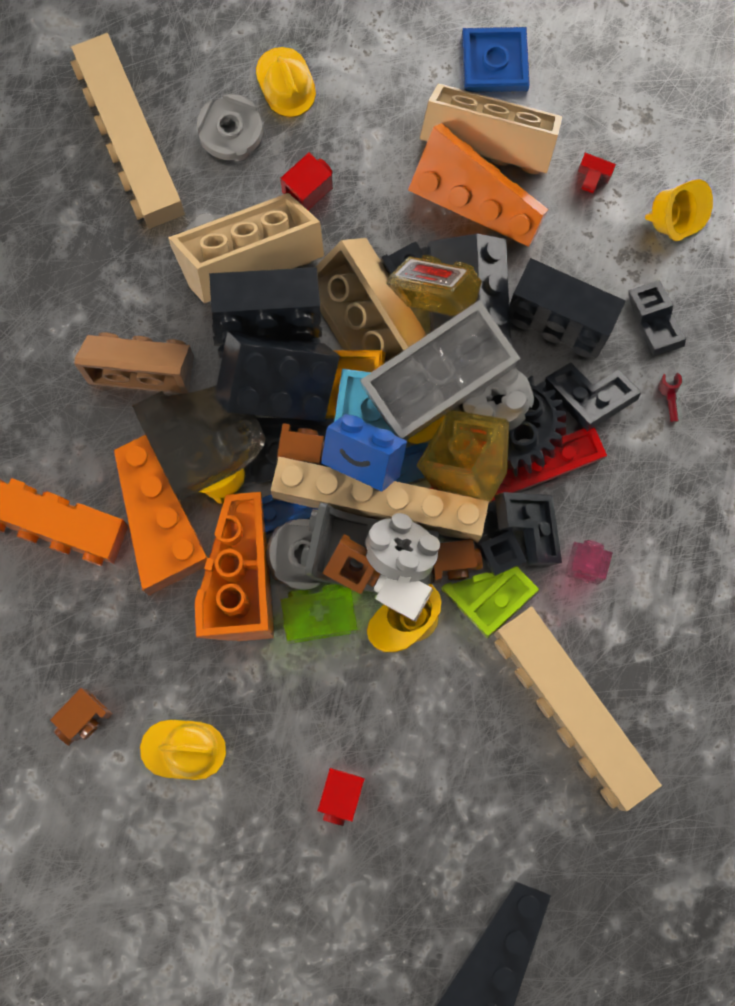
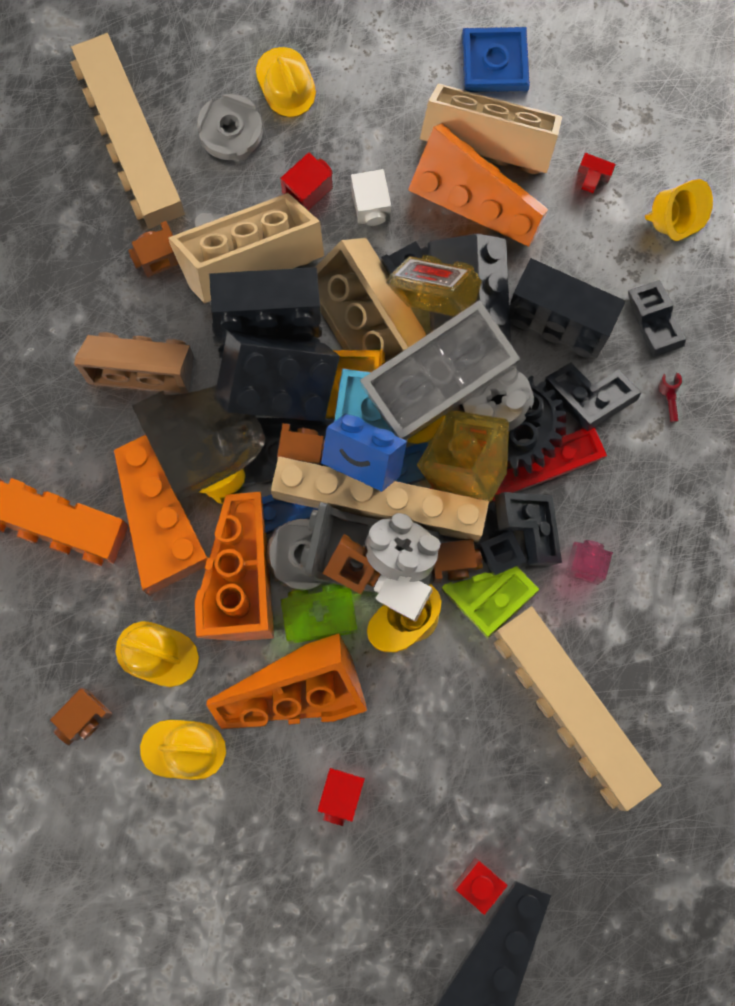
none -> yellow piece [115,621,199,687]
none -> dark orange brick [128,221,179,278]
none -> orange wedge [206,633,367,729]
none -> white brick [351,169,391,226]
none -> red brick [452,857,508,915]

